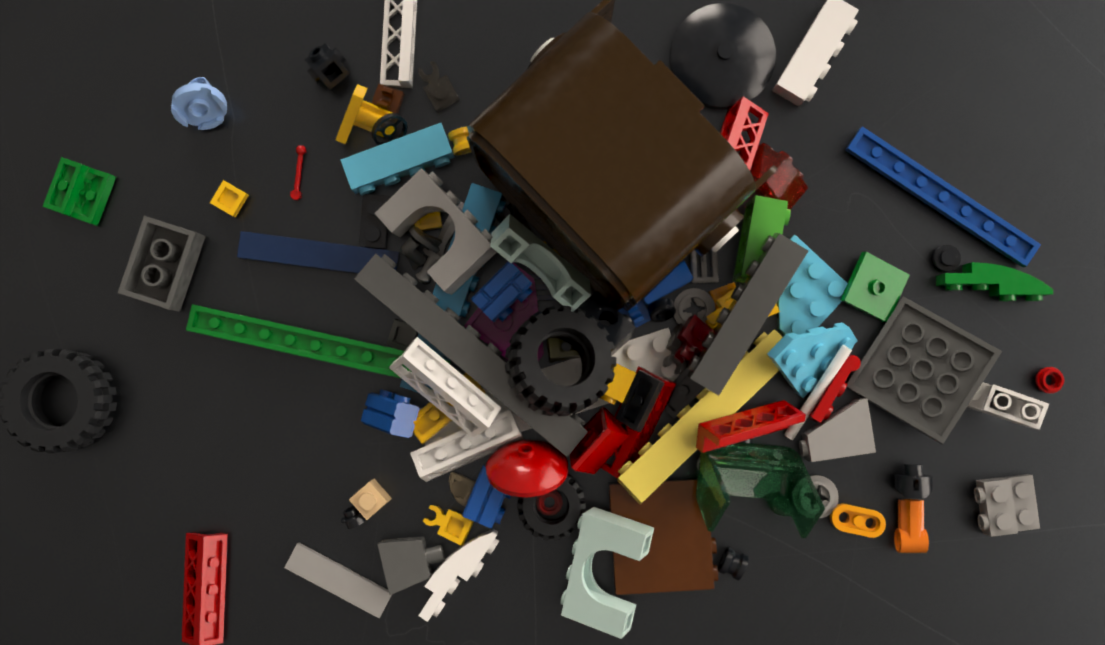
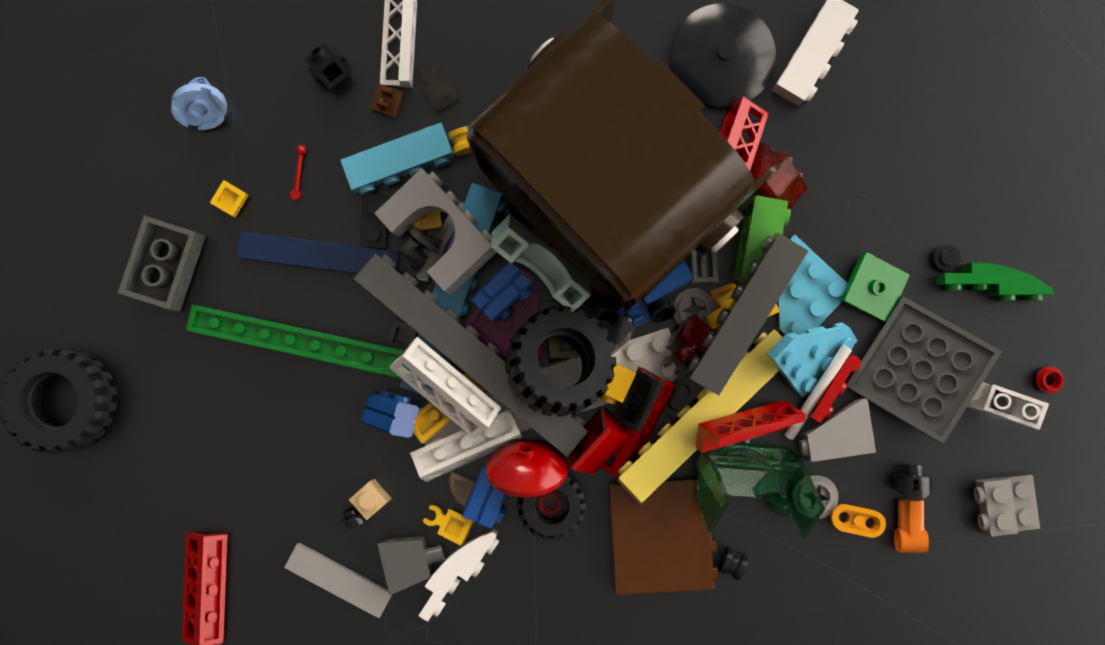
green slope [42,157,116,226] -> none
yellow piece [335,84,408,146] -> none
light aqua arch [561,507,654,639] -> none
blue plate [845,126,1041,268] -> none

